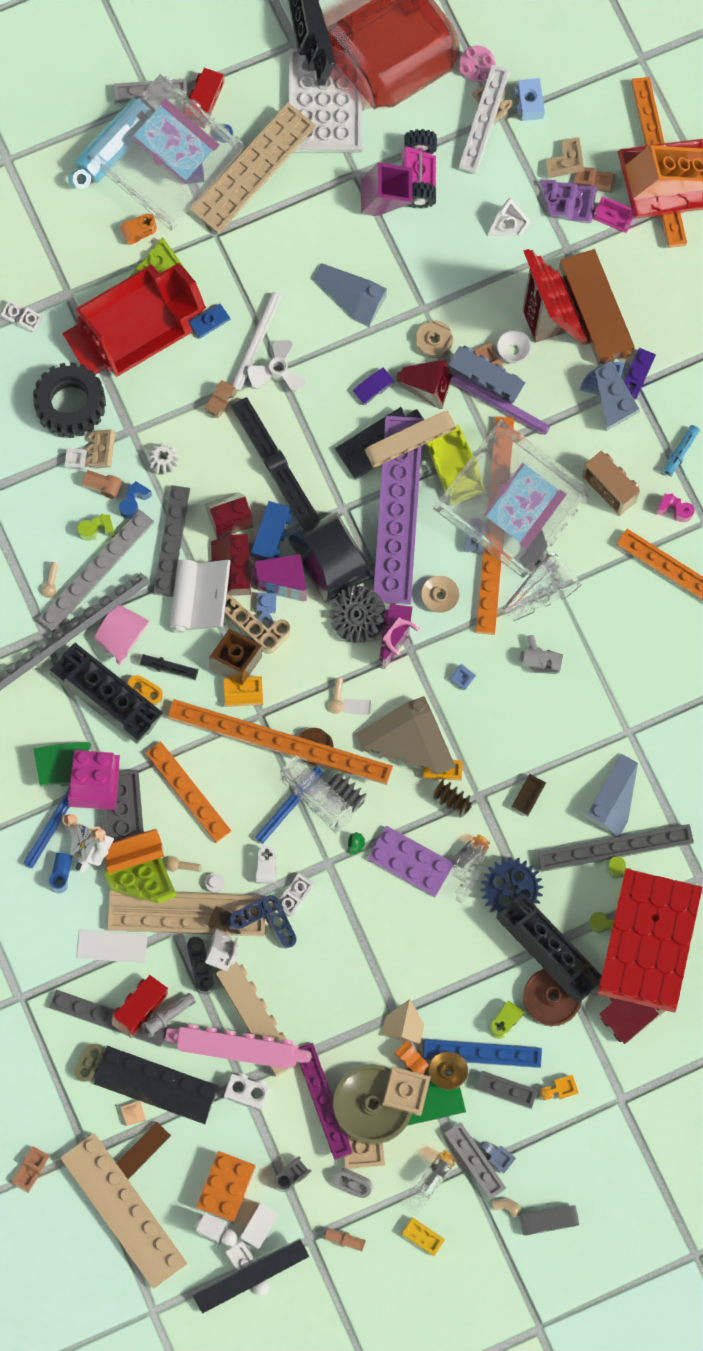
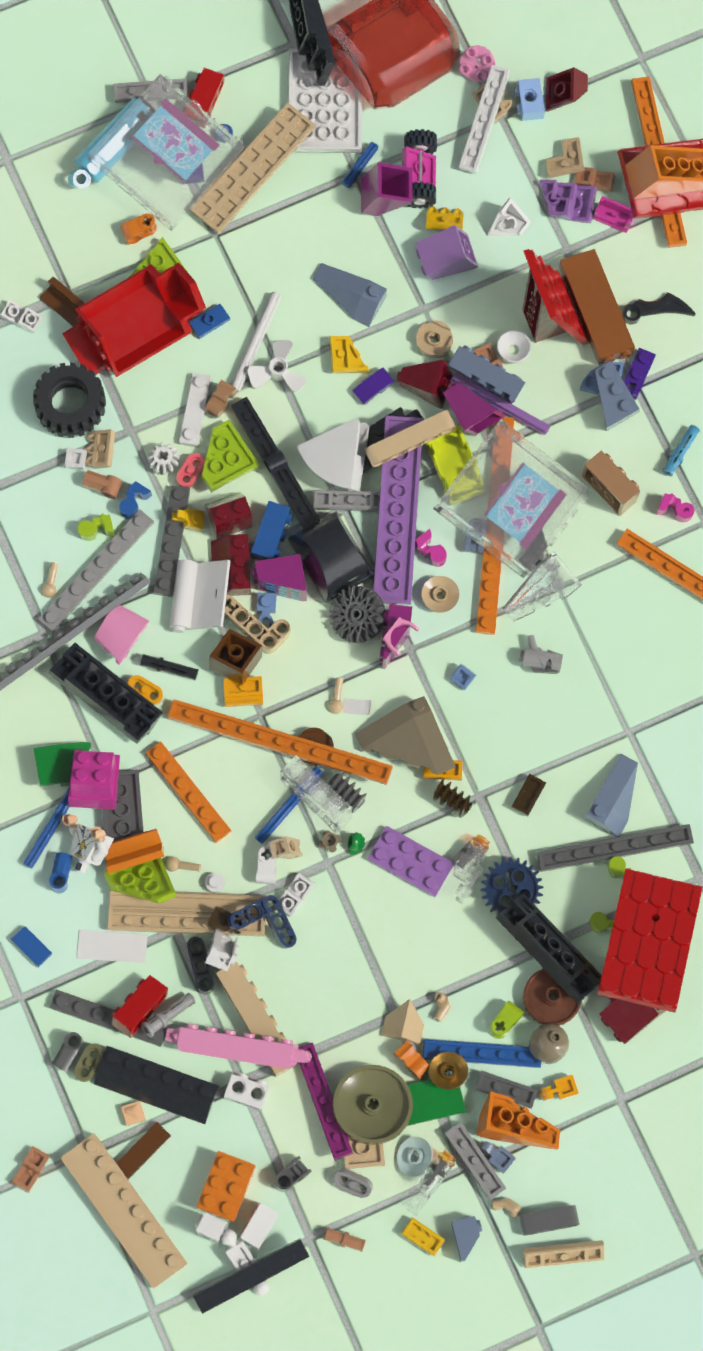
tan tile [382,1066,431,1116] -> none
none -> blue tile [11,926,53,968]
none -> reddish brown panel [40,276,85,326]
none -> dark grey piece [51,1032,84,1072]
none -> yellow plate [172,508,204,531]
none -> coral plate [176,453,205,488]
none -> white plate [179,373,212,447]
none -> lime plate [201,420,259,493]
none -> tan leg [269,836,303,859]
none -> white piece [297,419,369,491]
none -> light grey plate [313,490,380,512]
none -> dark tan plate [319,830,341,853]
none -> yellow wing [329,336,369,373]
none -> blue axle [342,142,378,188]
none -> light aqua dish [397,1137,433,1177]
none -> dark pink leg [415,528,447,567]
none -> medium lavender slope [416,225,478,280]
none -> yellow plate [426,206,464,230]
none -> tan arm [433,992,451,1023]
none -> magenta slope [443,383,506,436]
none -> sand blue slope [451,1216,482,1263]
none -> orange wedge [476,1091,561,1150]
none -> tan plate [523,1240,605,1268]
none -> dark tan cylinder [529,1023,570,1064]
none -> dark red slope [545,67,588,112]
none -> black piece [622,292,696,325]

